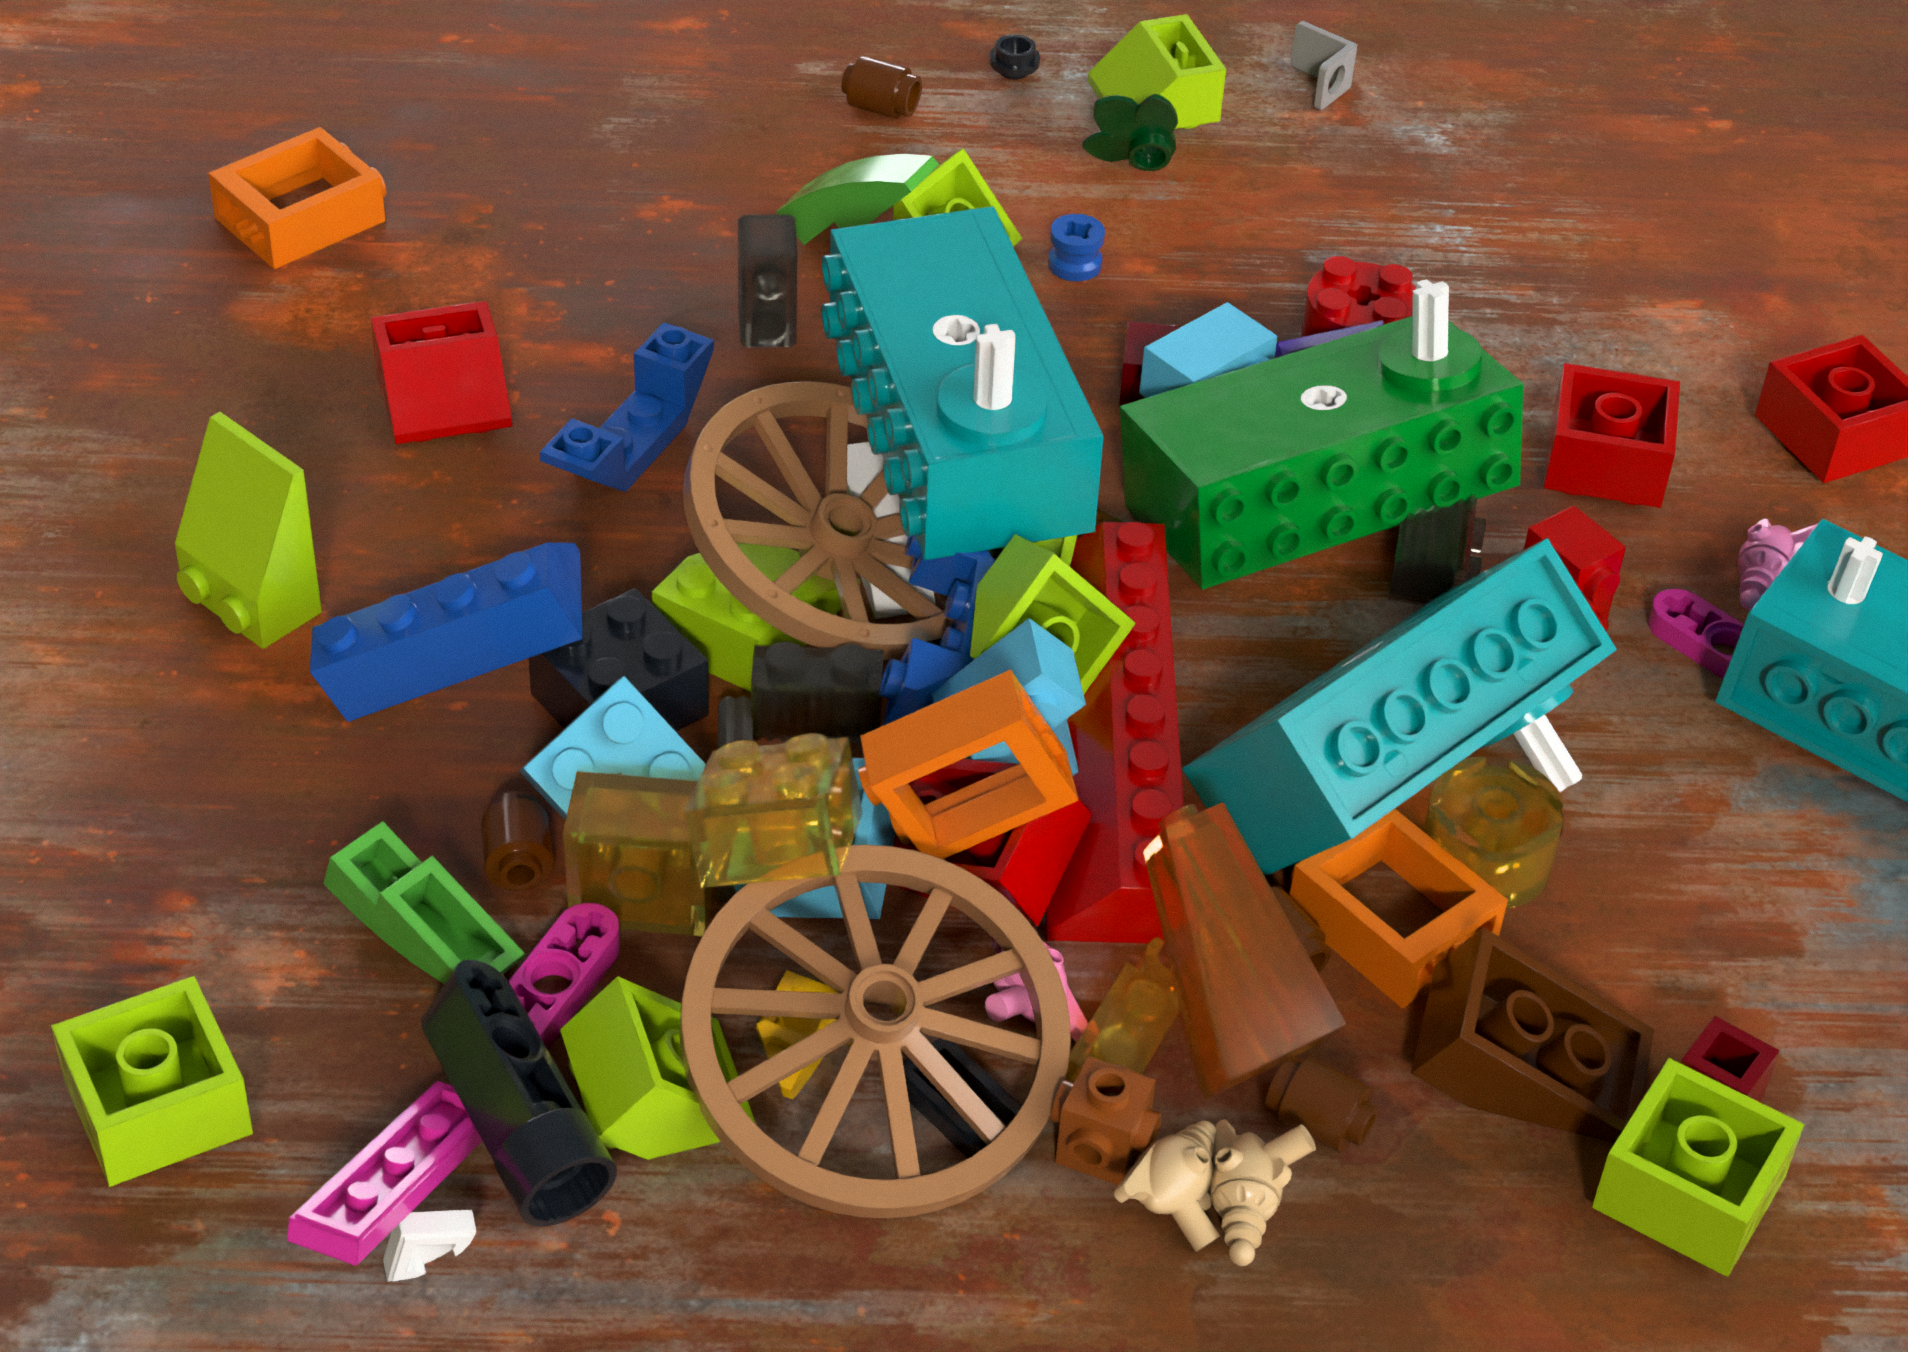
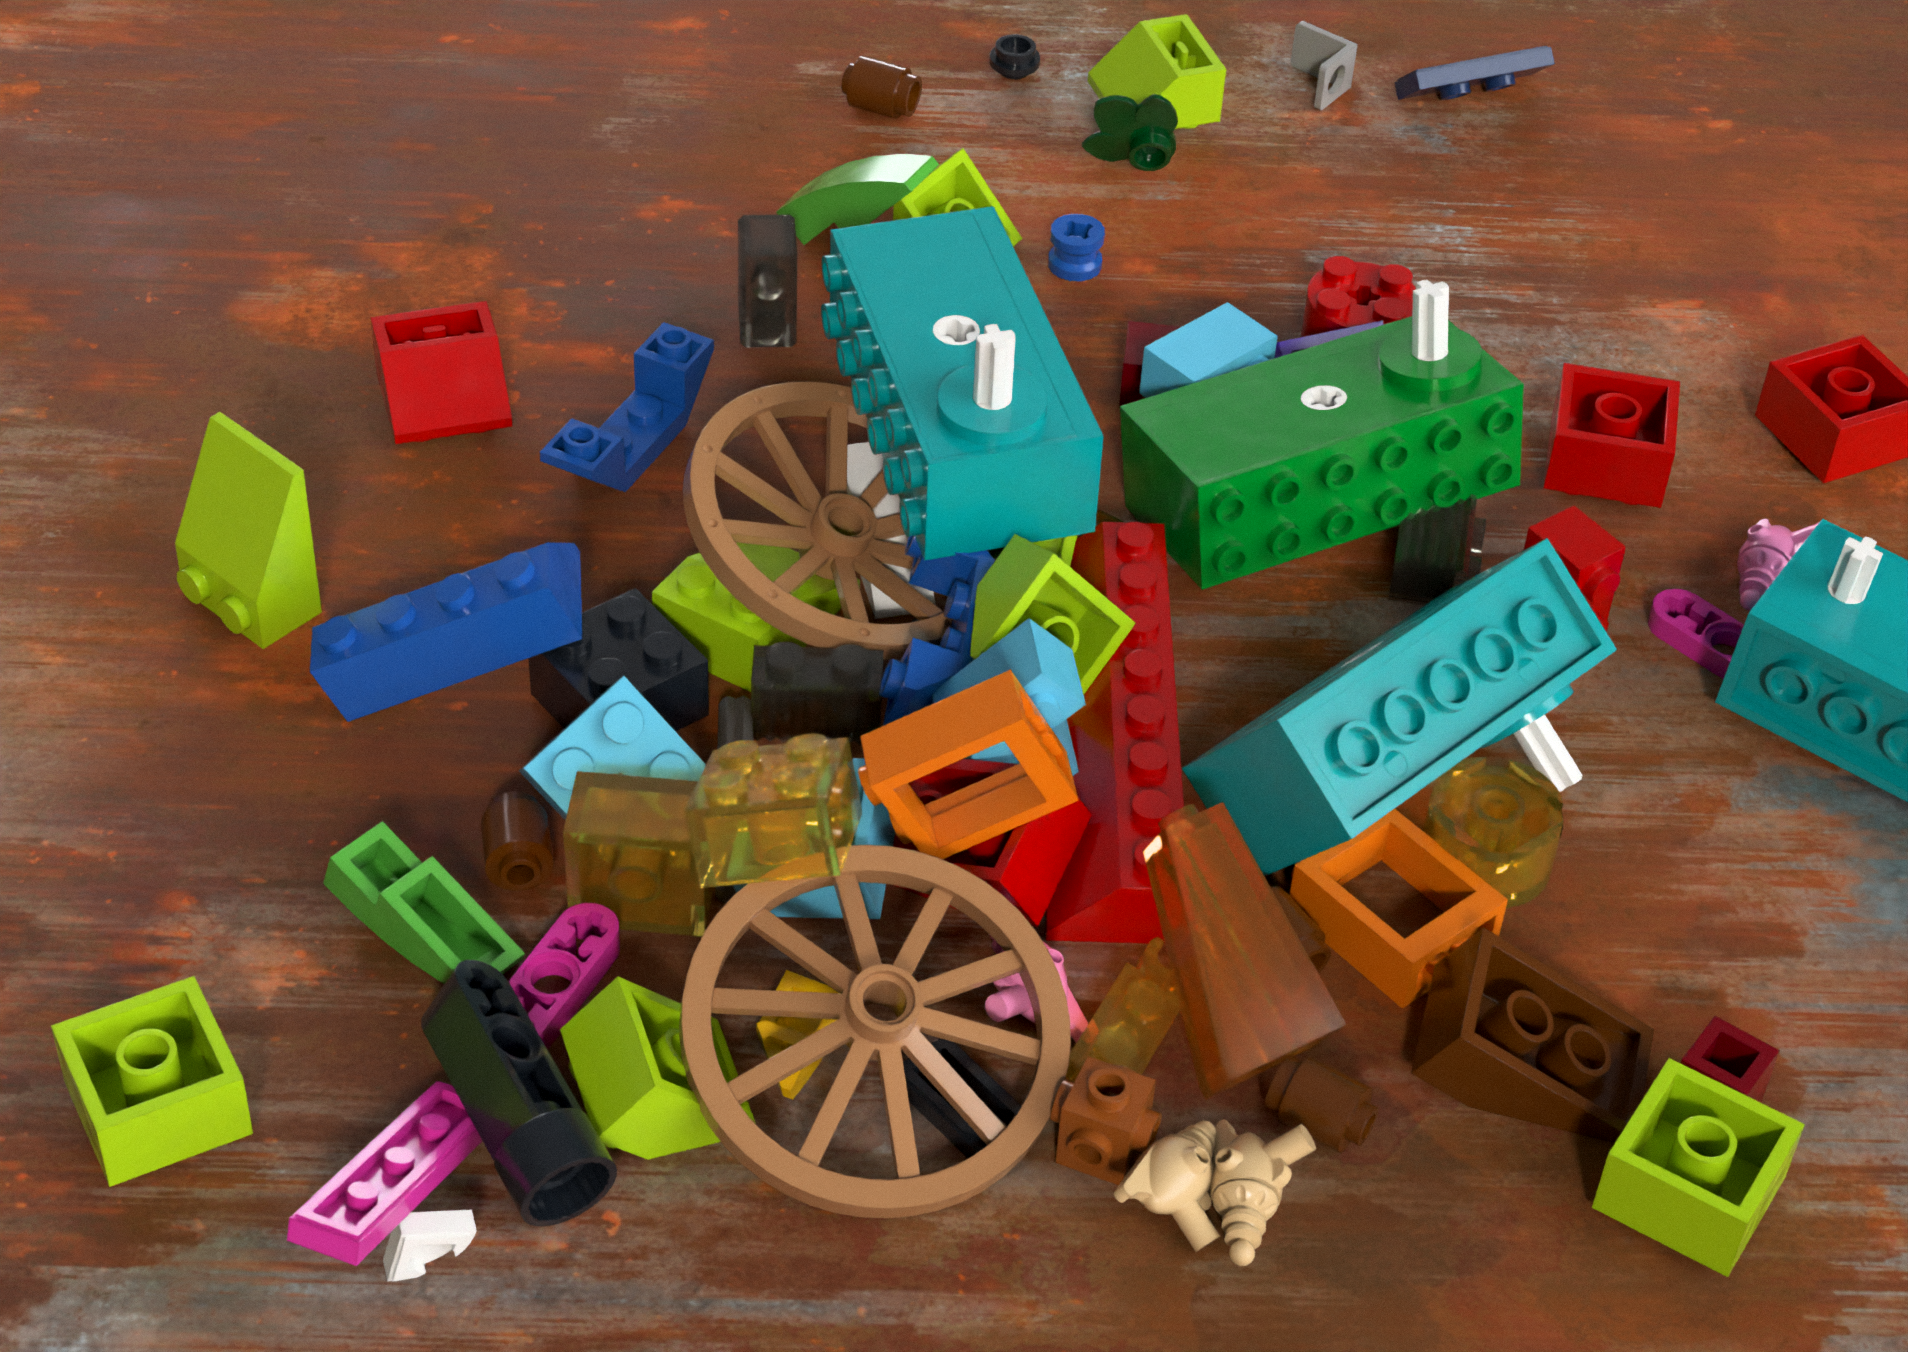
orange window [208,127,387,269] -> none
none -> plate [1395,45,1555,100]

